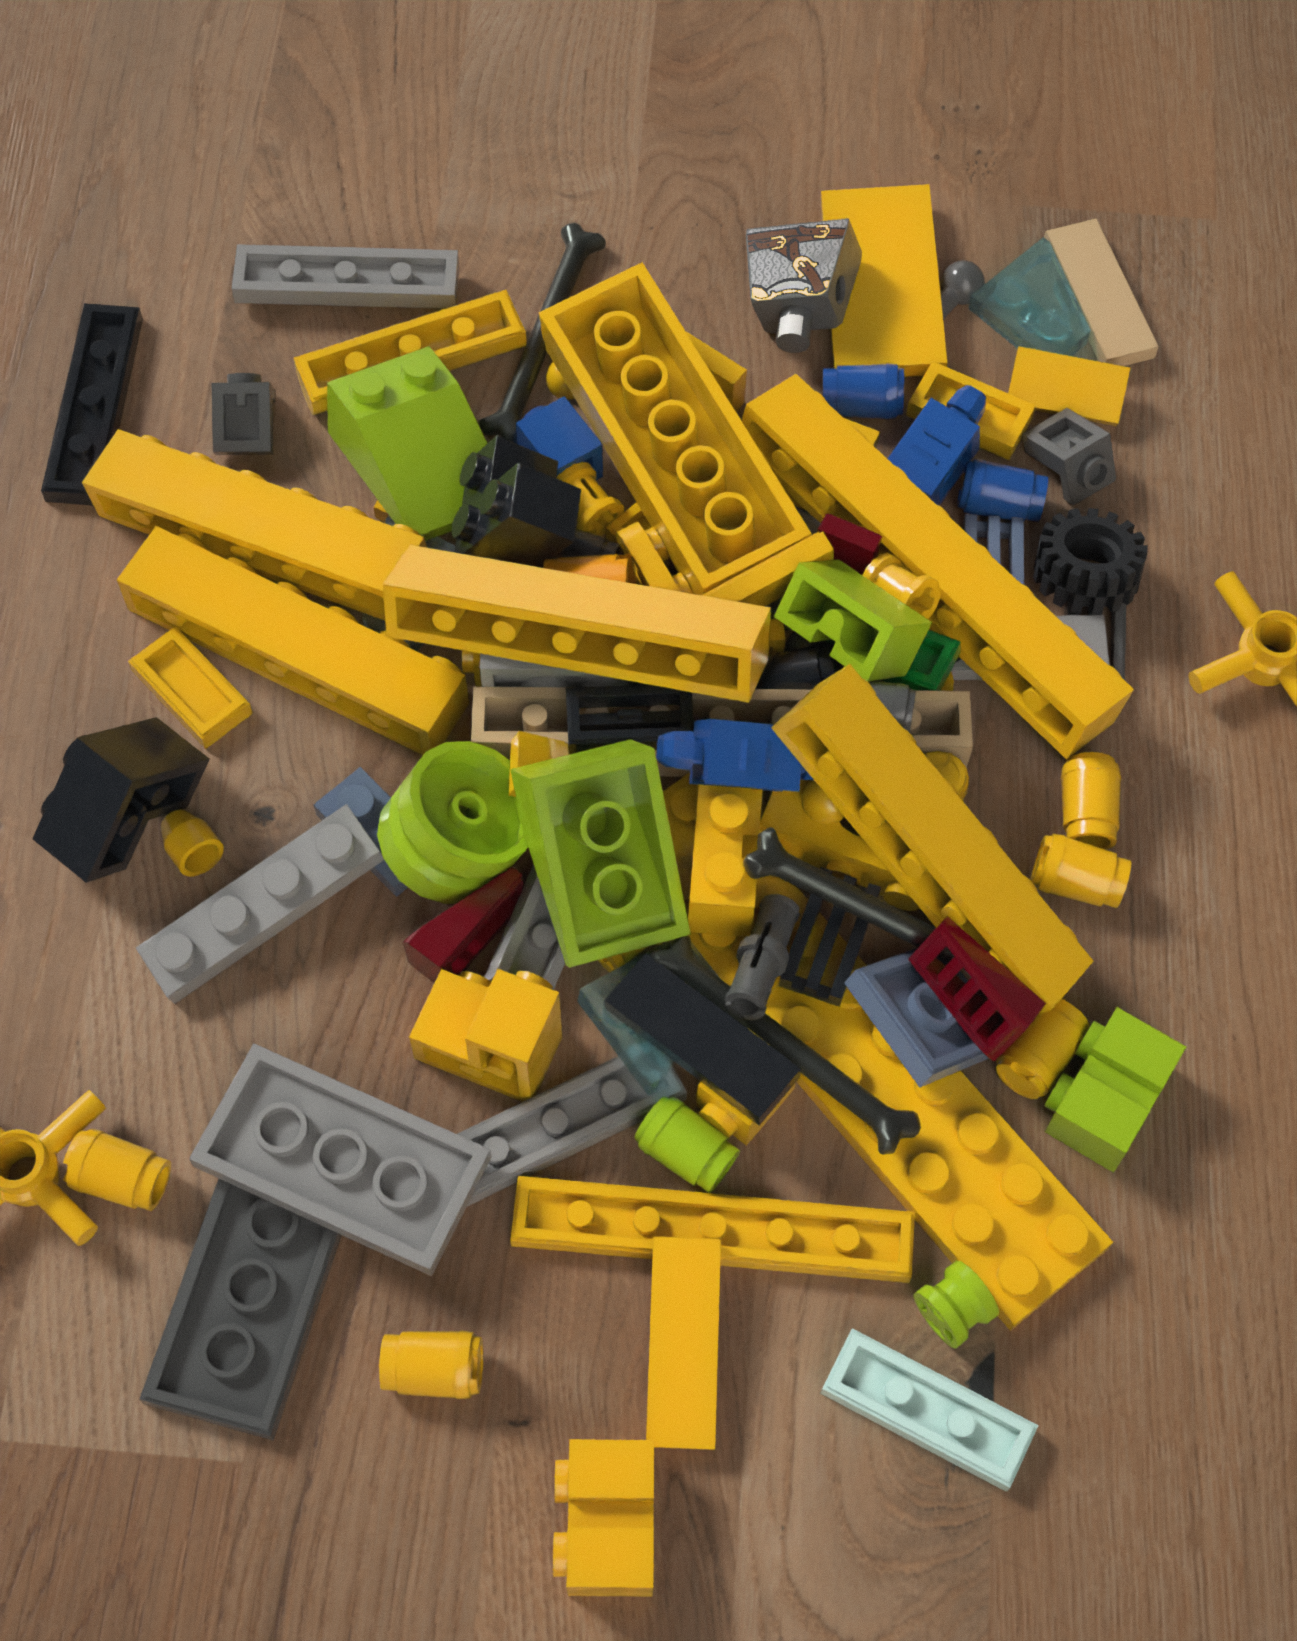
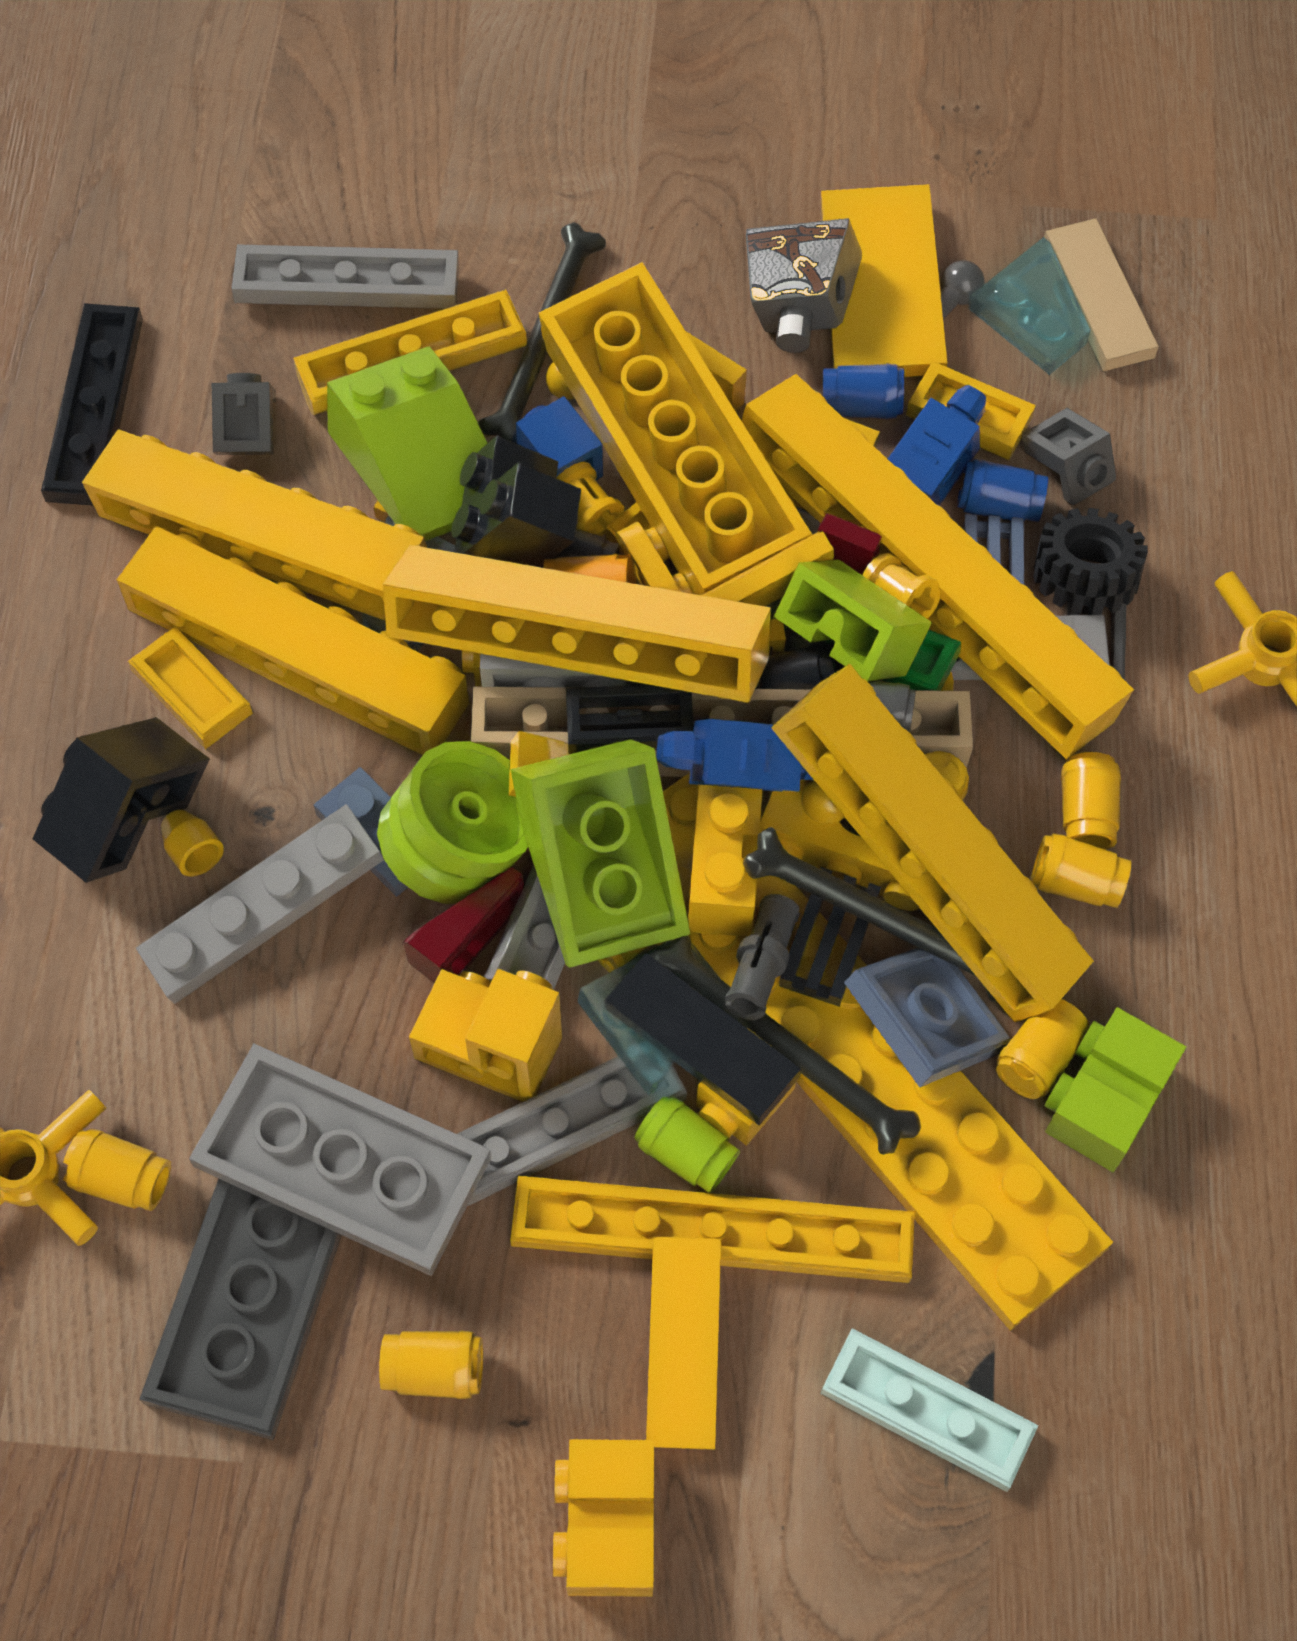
dark red slope [908,916,1046,1062] -> none
lime wheel [913,1260,999,1349] -> none
yellow tile [1008,346,1131,426] -> none

